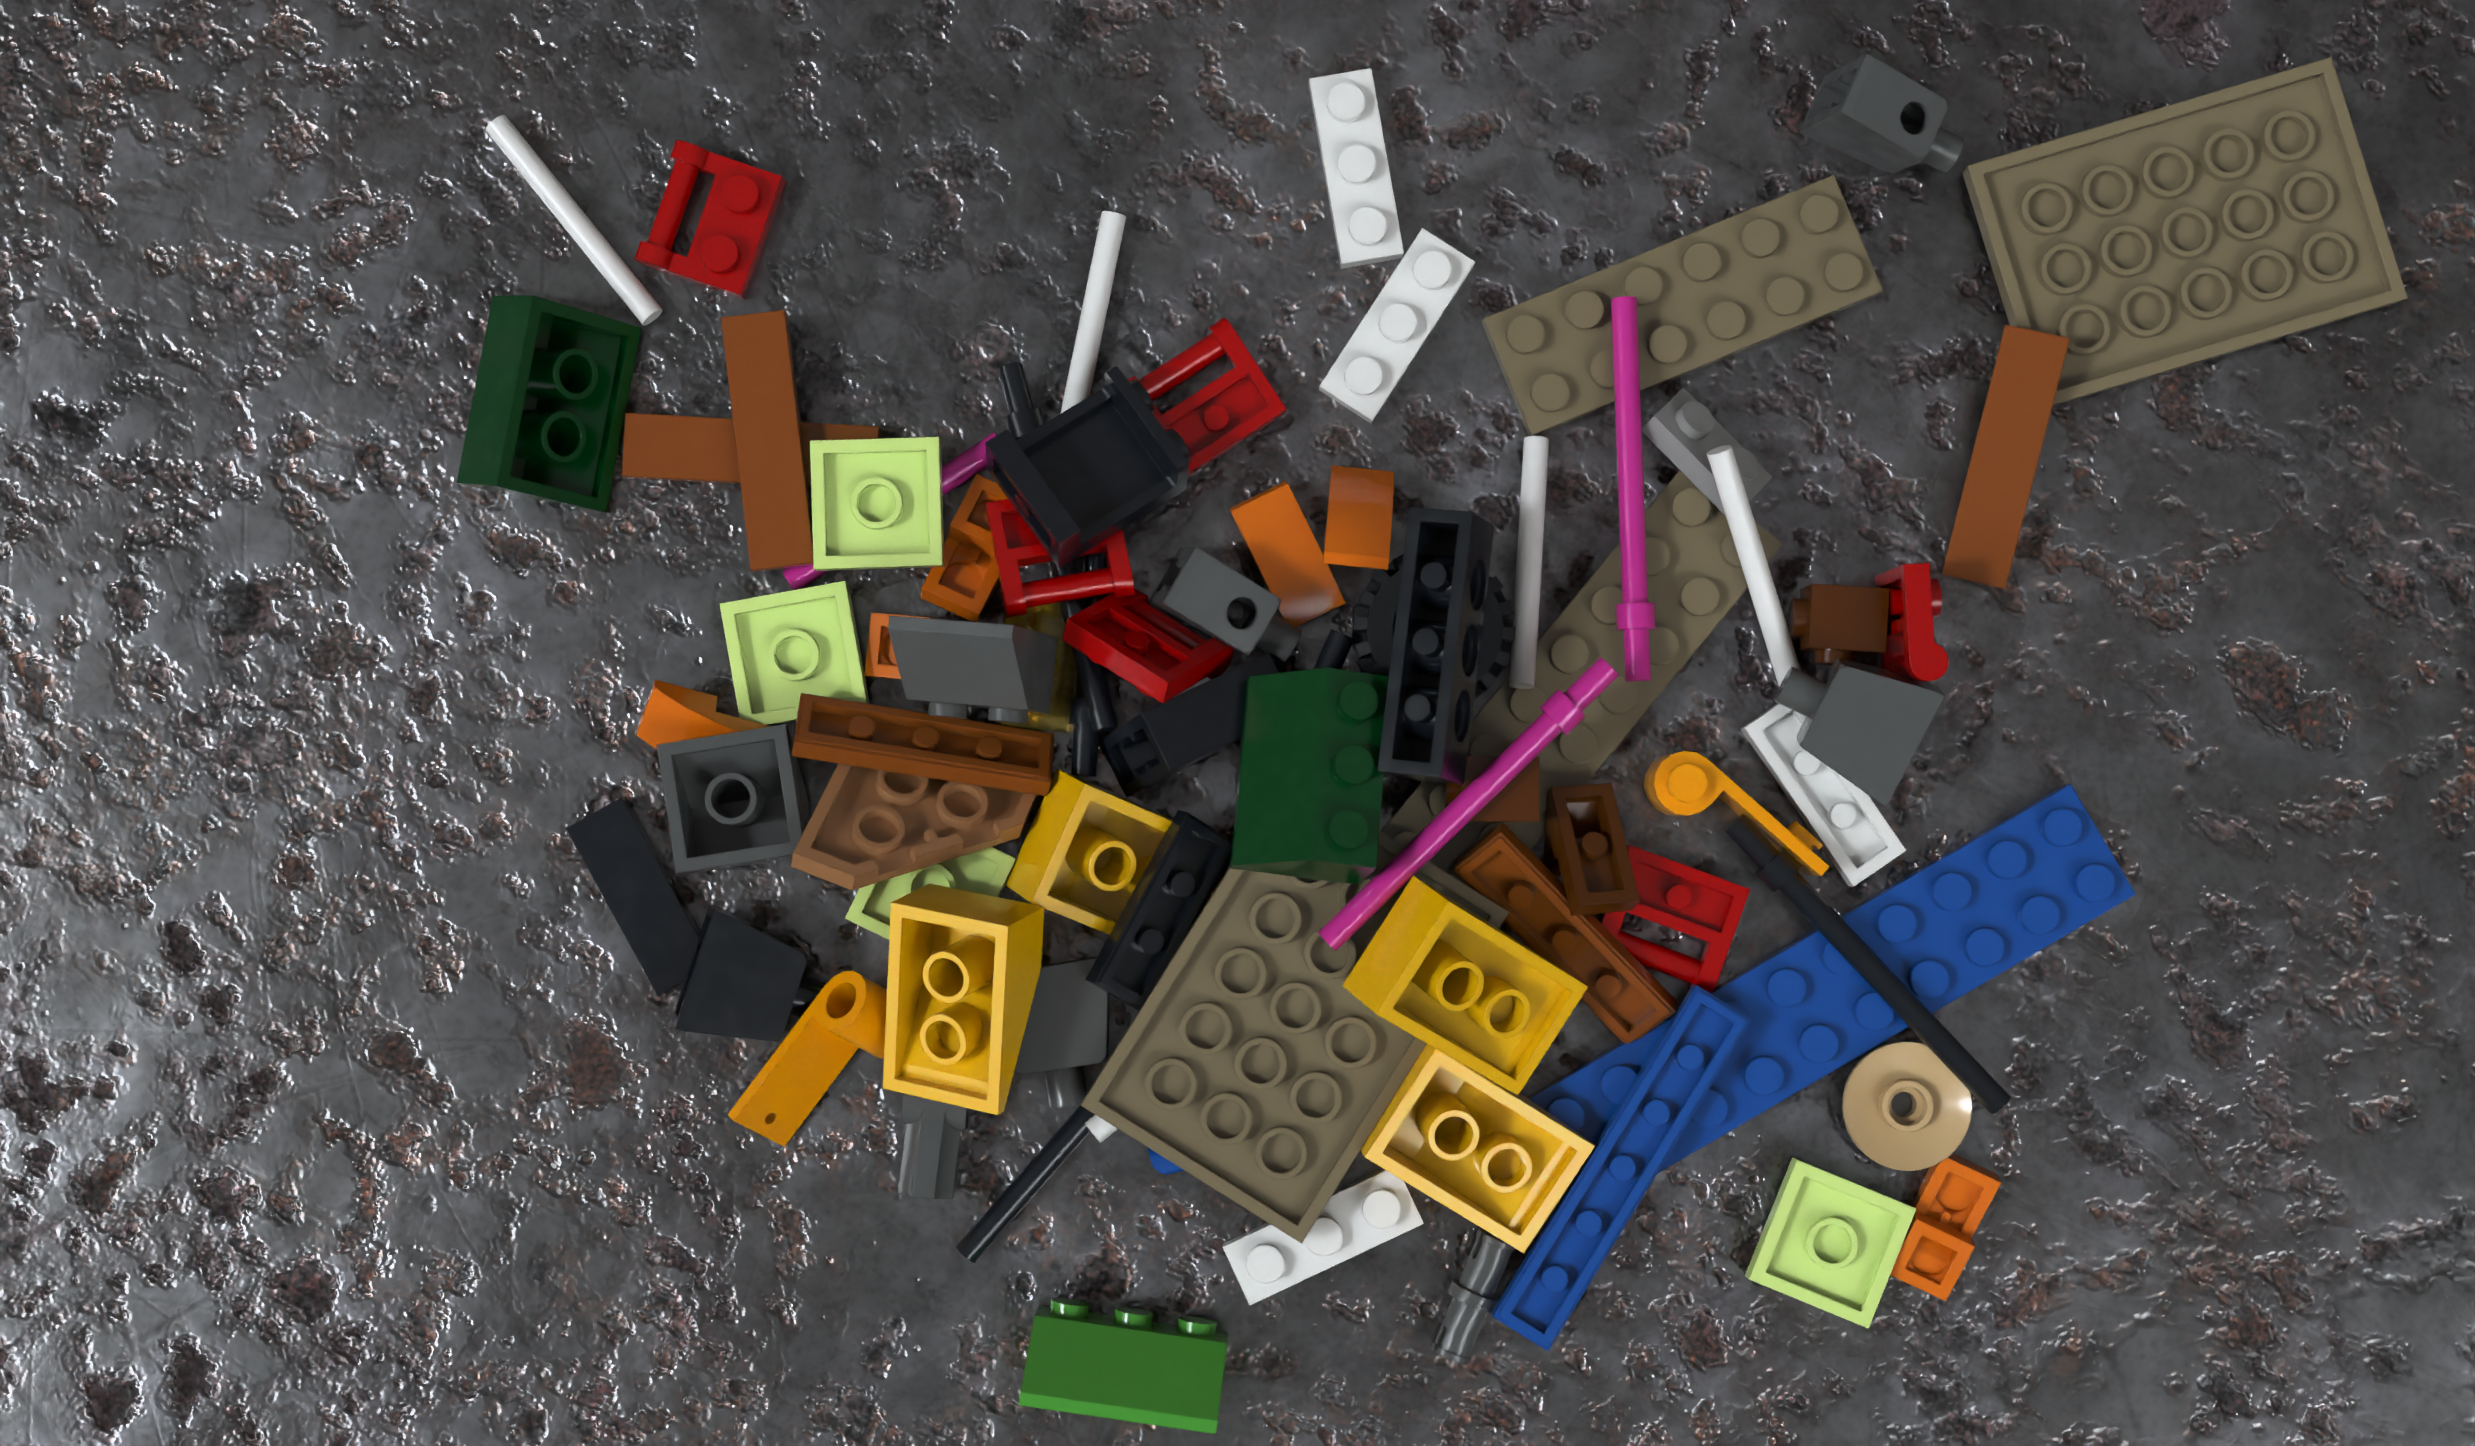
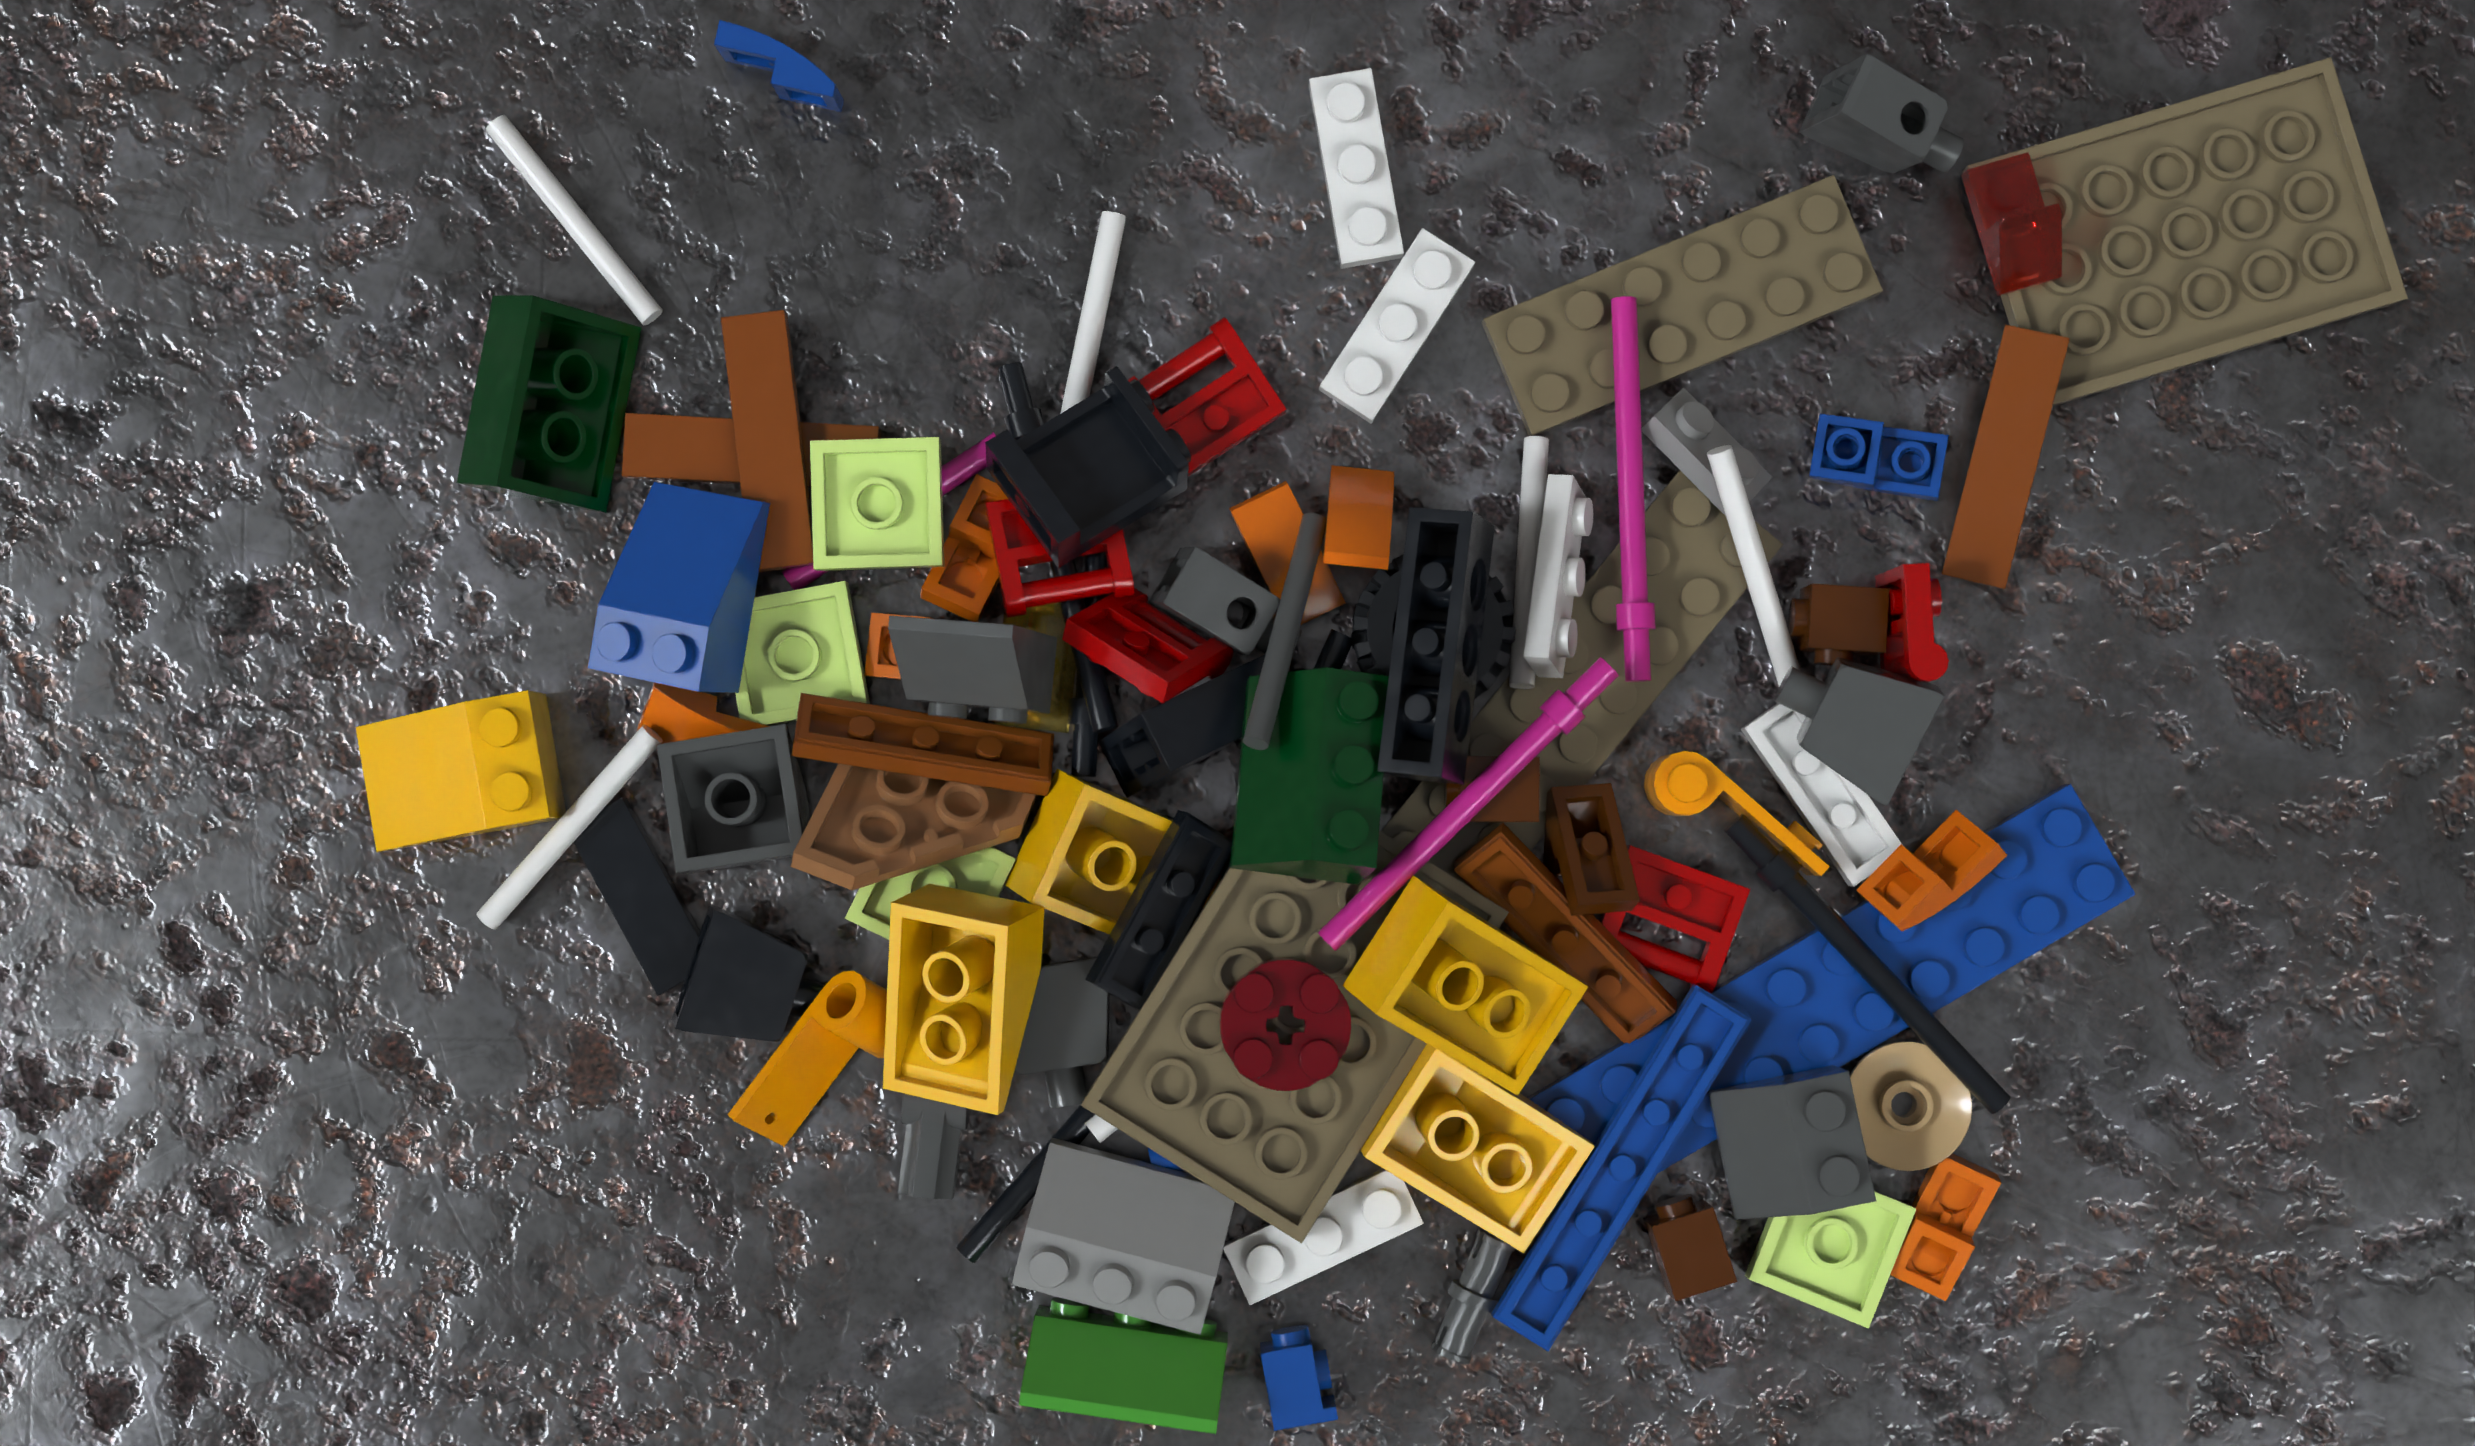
red plate [634,140,786,300] -> none
none -> yellow slope [356,690,566,852]
none -> white bar [476,725,663,930]
none -> blue slope [588,482,770,693]
none -> blue slope [714,20,844,112]
none -> light grey slope [1011,1138,1235,1335]
none -> dark red plate [1219,958,1351,1091]
none -> dark grey bar [1243,513,1327,750]
none -> blue brick [1260,1325,1338,1431]
none -> white plate [1523,474,1593,678]
none -> reddish brown brick [1643,1194,1737,1301]
none -> dark grey slope [1707,1065,1876,1219]
none -> blue slope [1809,414,1949,501]
none -> orange slope [1856,810,2007,931]
none -> clear red slope [1961,152,2062,297]

